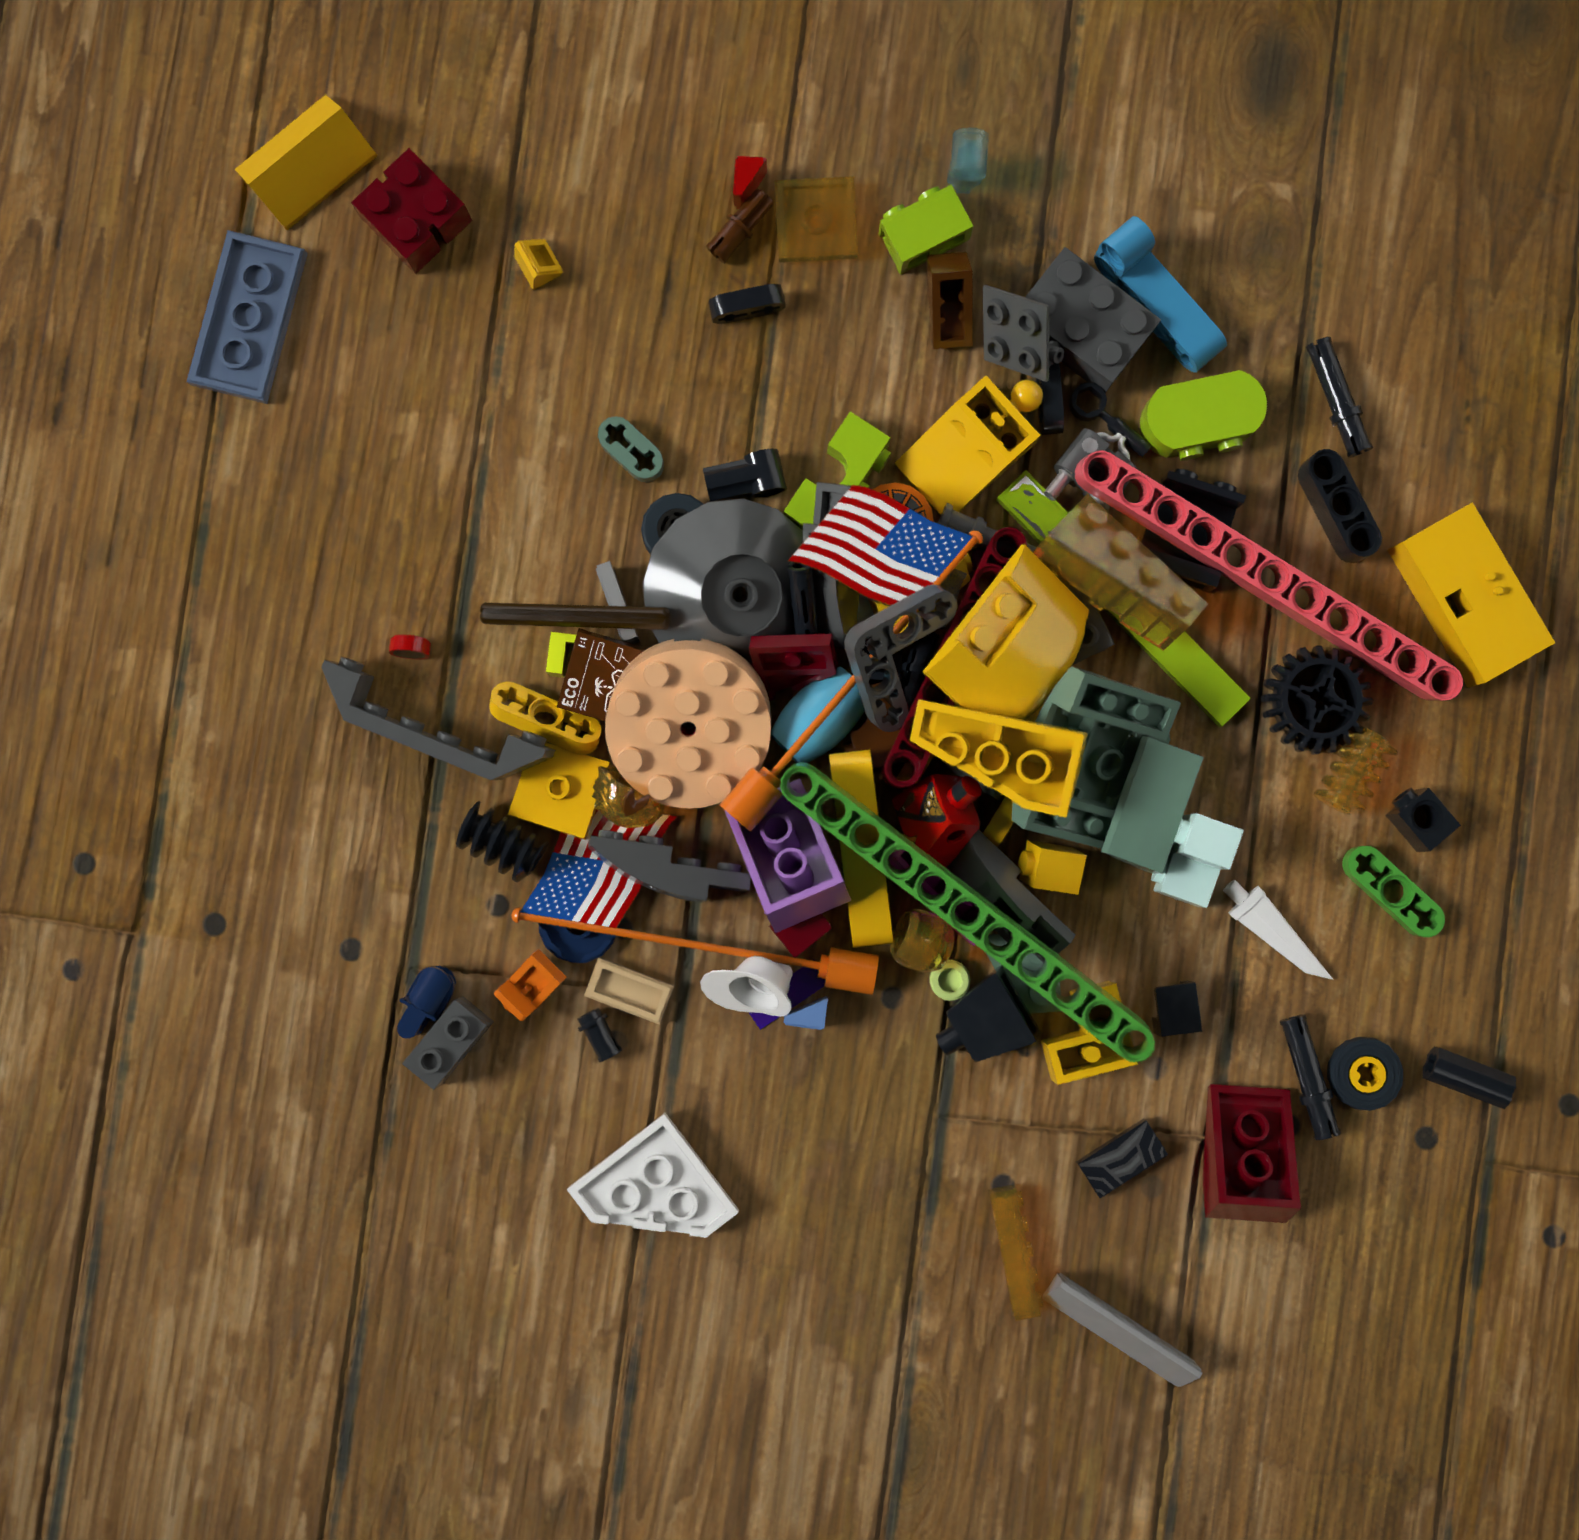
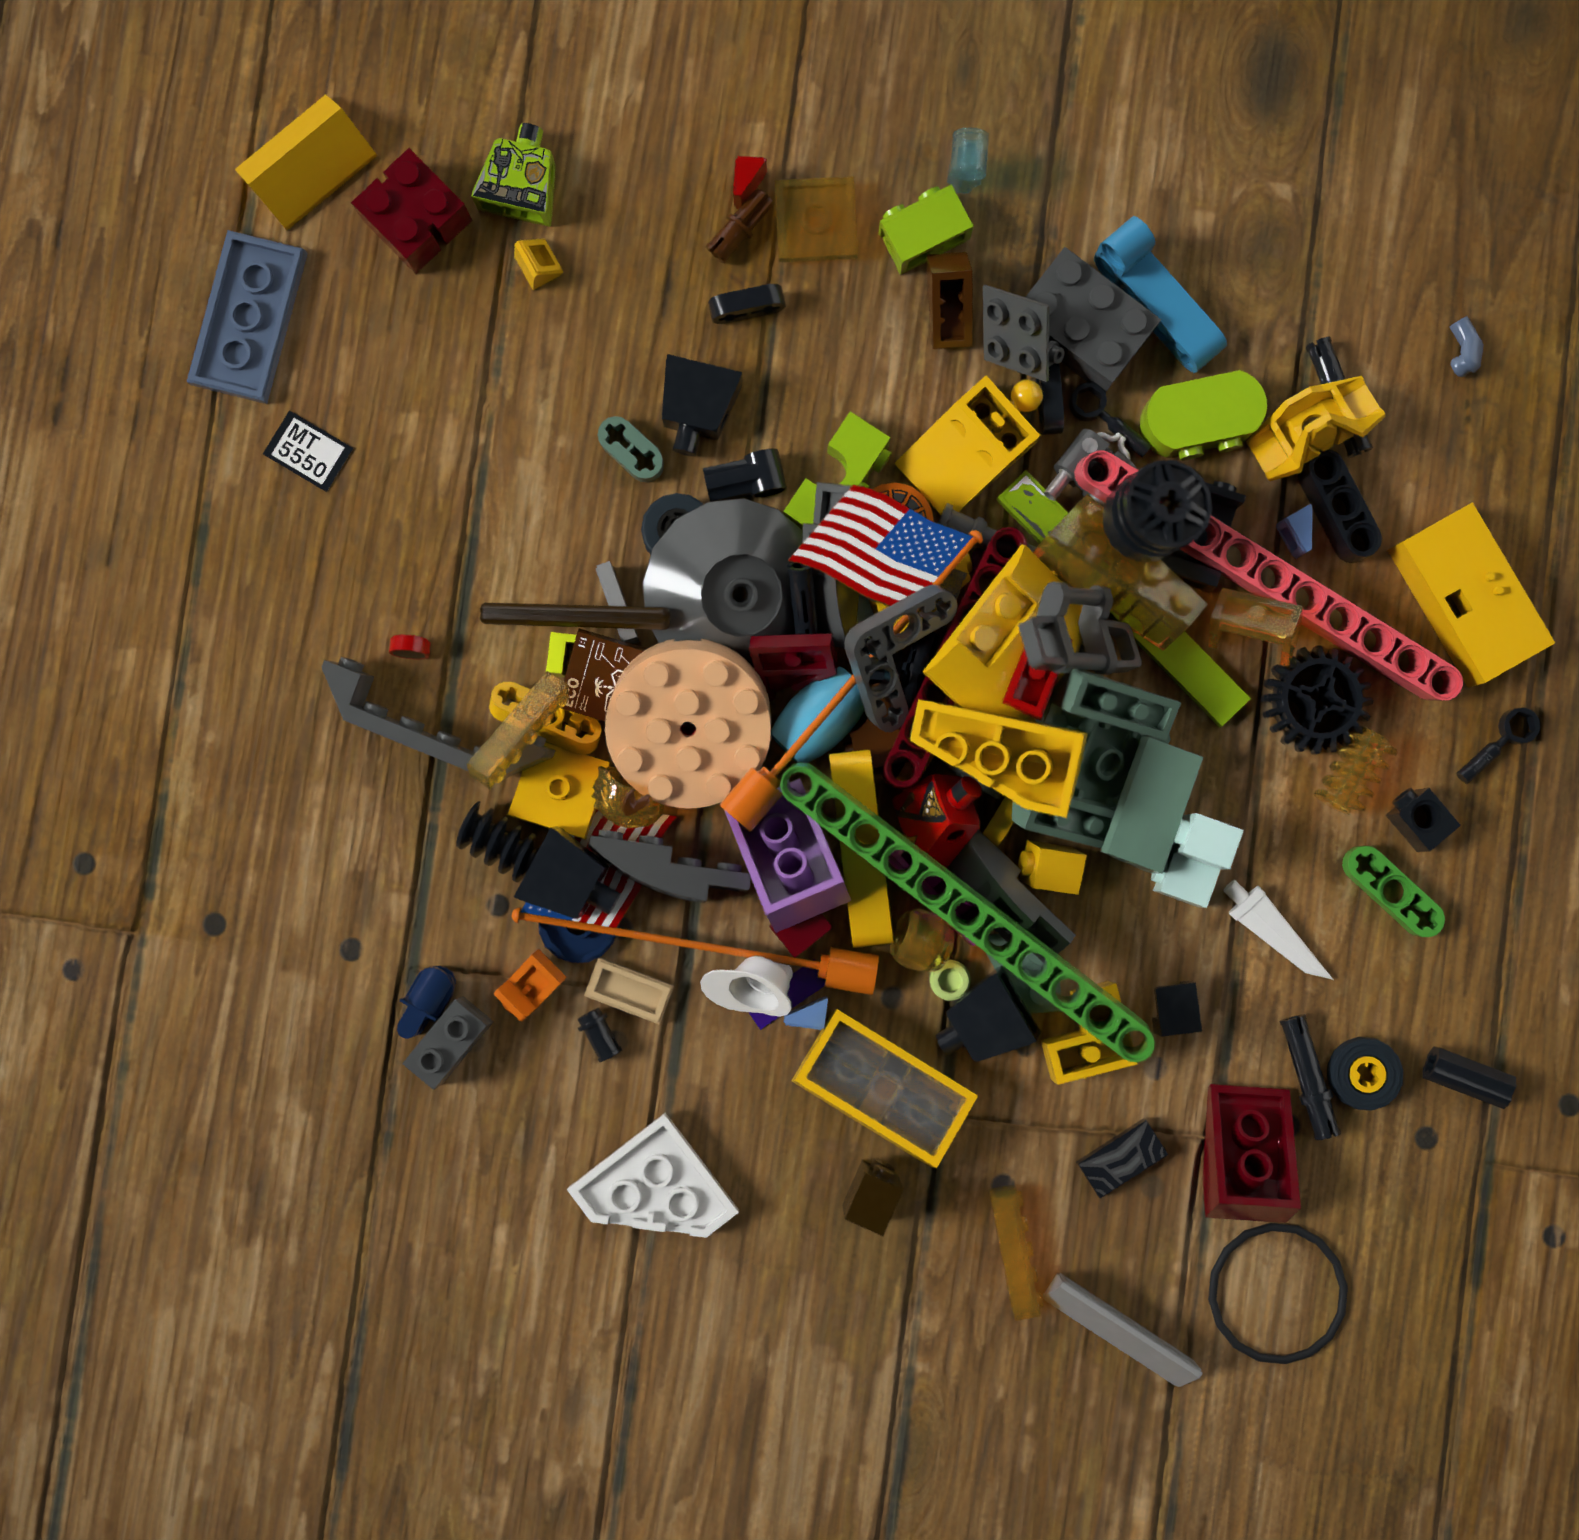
none -> sticker [263,410,353,492]
none -> clear yellow piece [467,671,569,789]
none -> torso [471,123,555,227]
none -> black torso [514,826,621,919]
none -> black torso [662,354,743,457]
none -> clear brick [791,1009,978,1168]
none -> dark brown brick [842,1158,904,1236]
none -> red slope [1002,639,1073,721]
none -> dark grey bar [1019,582,1142,675]
none -> black wheel [1102,460,1212,562]
none -> clear yellow panel [1208,588,1303,666]
none -> black piece [1208,1223,1348,1364]
none -> yellow piece [1246,376,1385,482]
none -> medium blue slope [1276,504,1313,559]
none -> sand blue arm [1449,316,1484,377]
none -> black piece [1456,707,1540,784]

